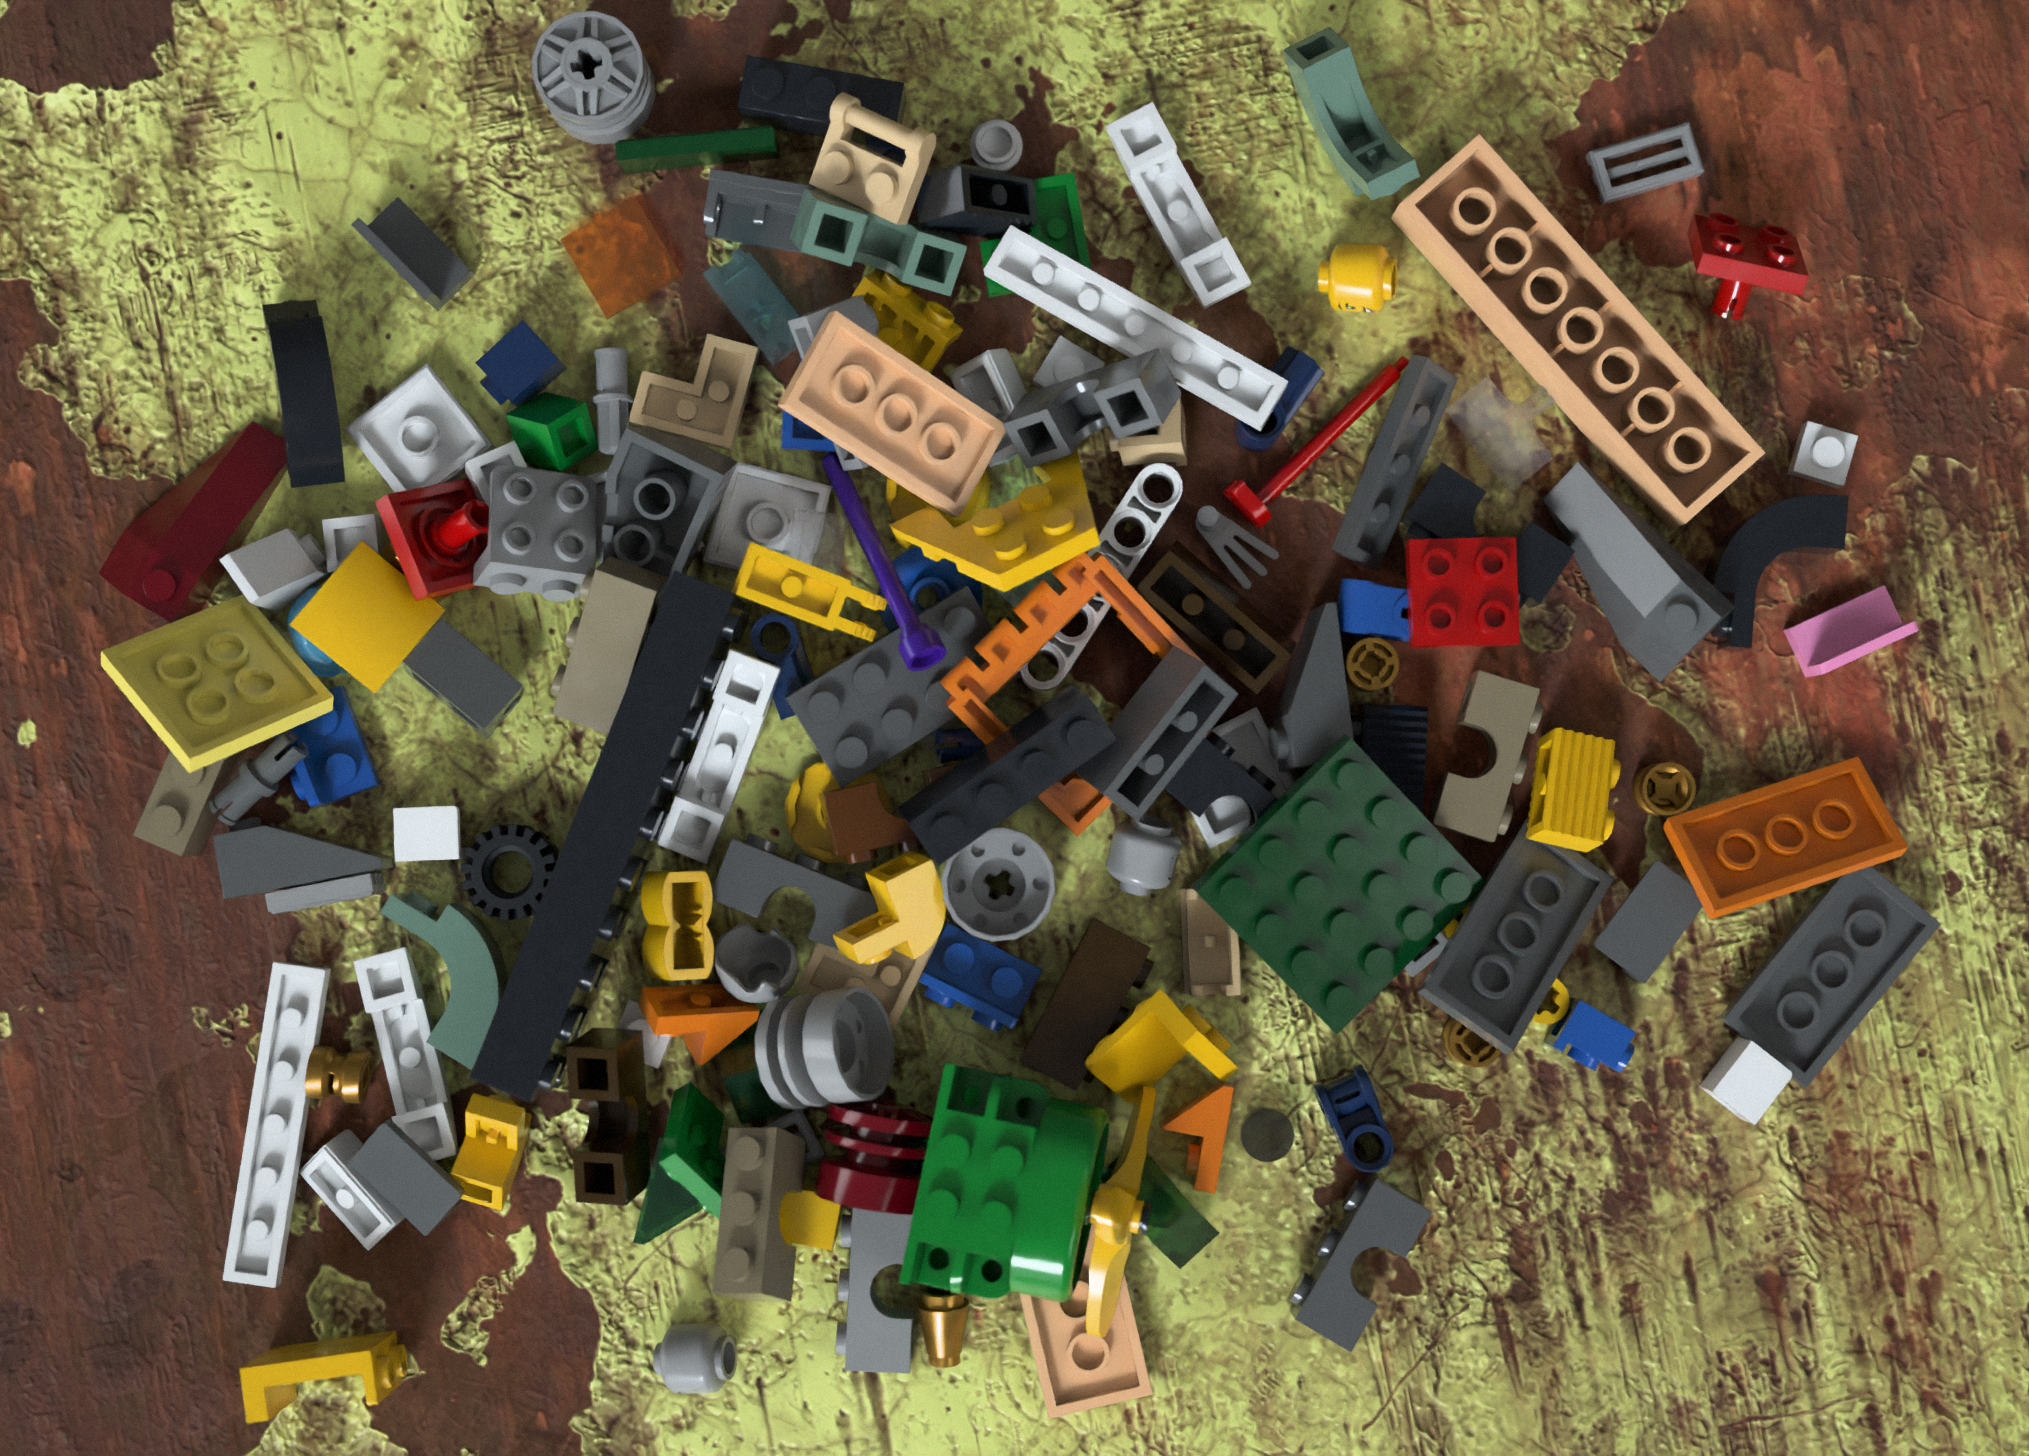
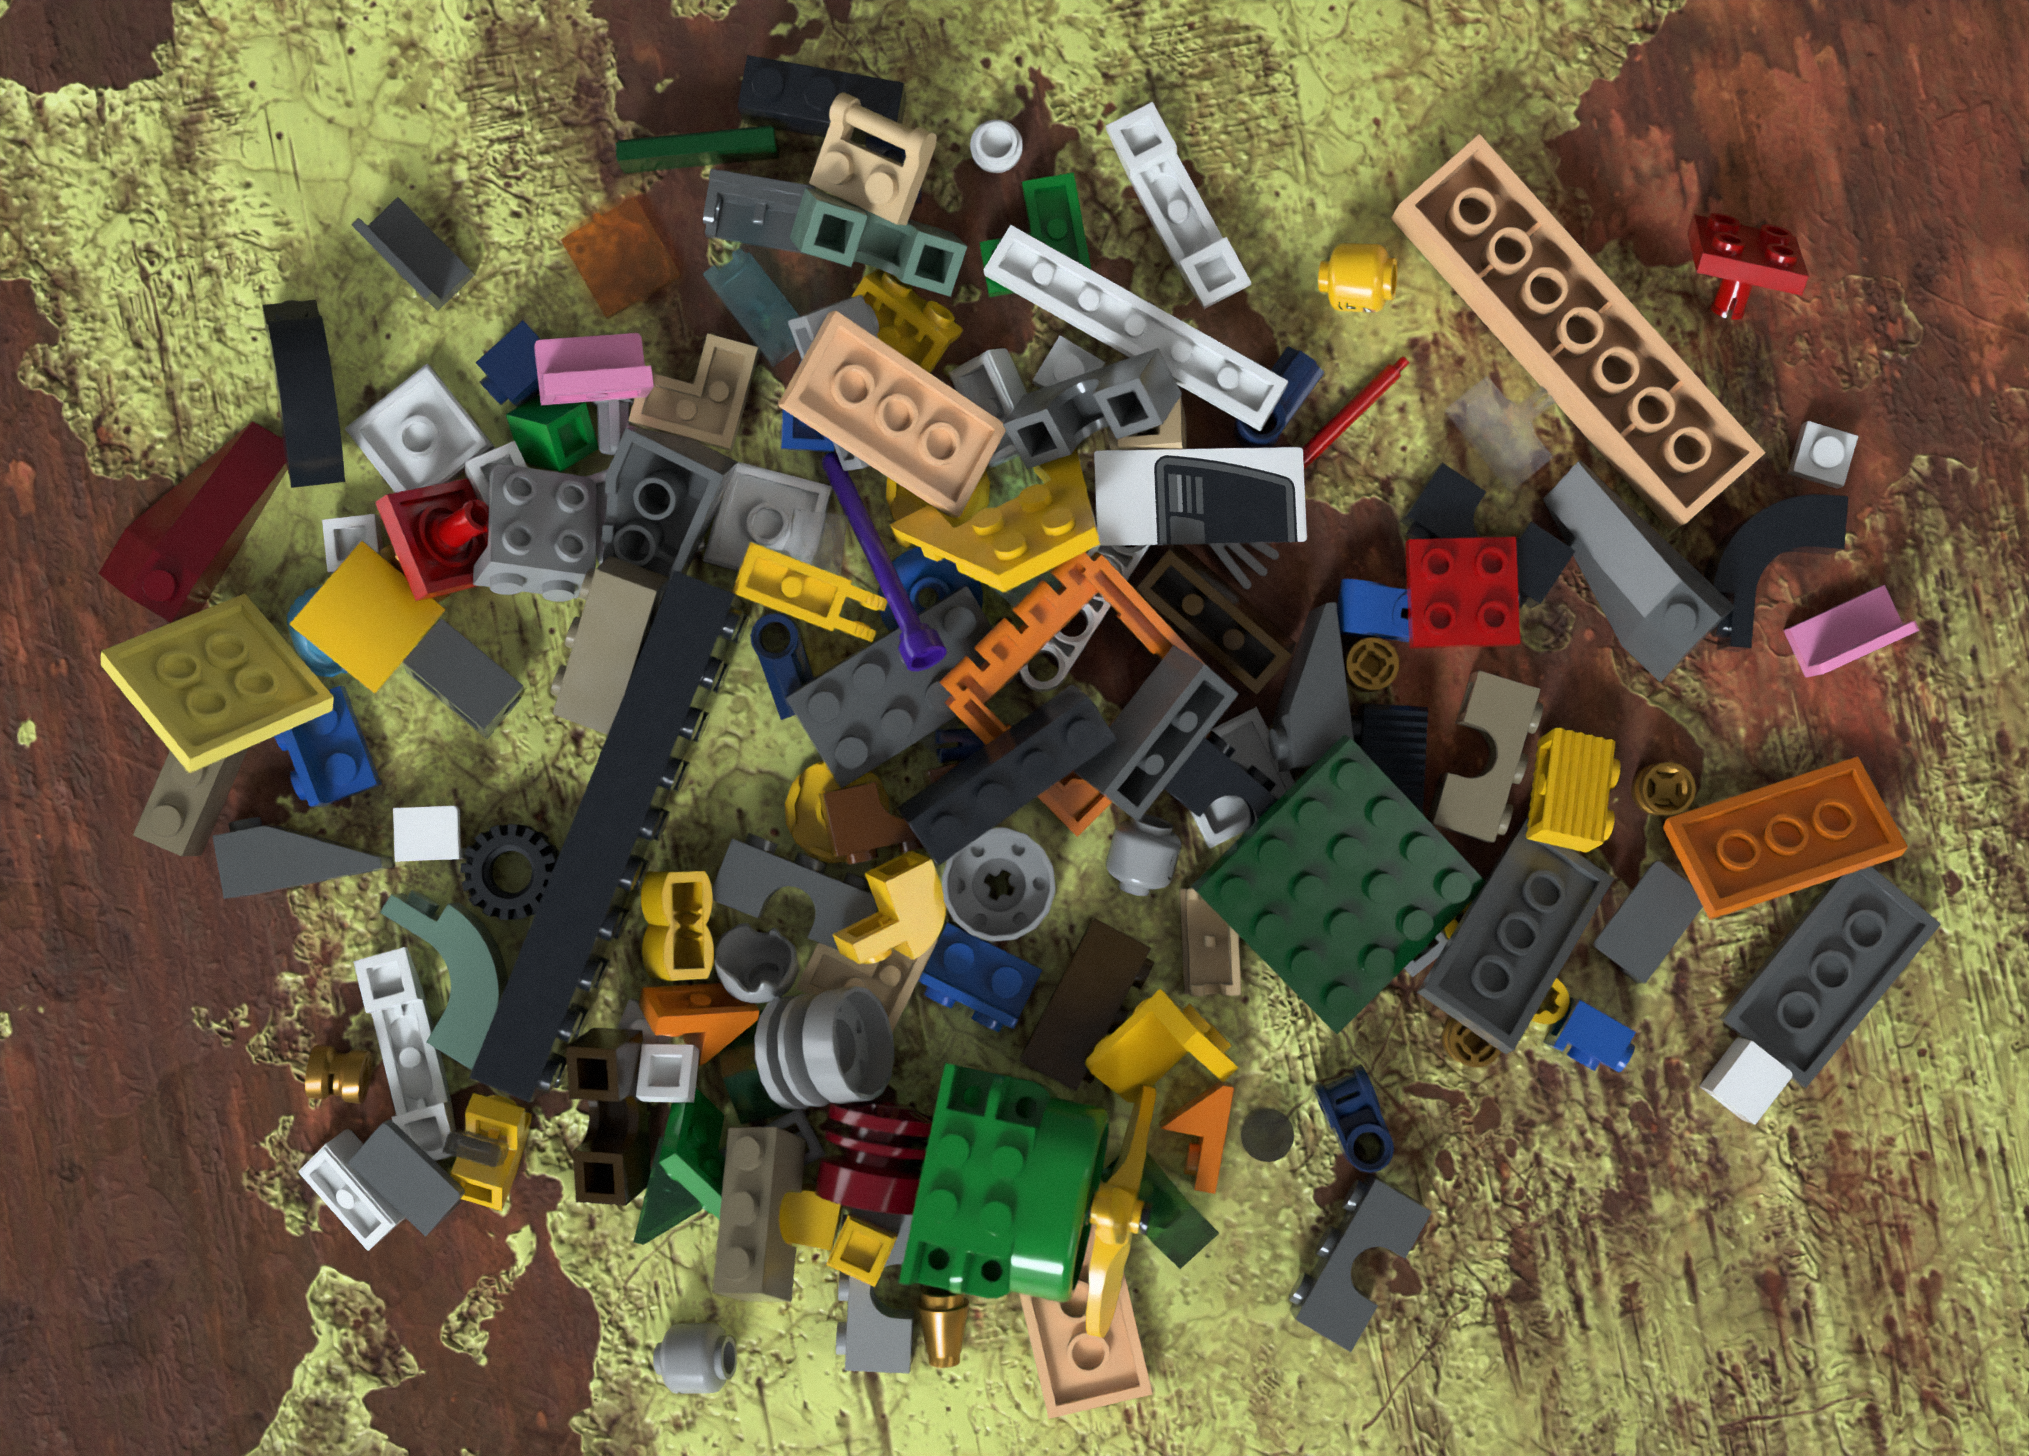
dark grey pin [208,730,309,826] -> none
white slope [220,528,331,613] -> none
white plate [222,961,331,1288] -> none
yellow panel [240,1330,408,1424] -> none
light grey tile [265,873,386,914] -> none
light grey wheel [532,11,655,145] -> none
white slope [658,648,781,864] -> none
black brick [916,163,1038,240] -> none
sand green arch [1283,27,1420,201] -> none
dark grey plate [1331,355,1458,571] -> none
light grey tile [1585,122,1705,205] -> none
none -> clear smoke tile [443,1129,510,1168]
none -> bright pink panel [534,333,654,405]
none -> white plate [636,1044,700,1103]
none -> yellow tile [826,1212,898,1287]
none -> sticker [1094,447,1307,546]

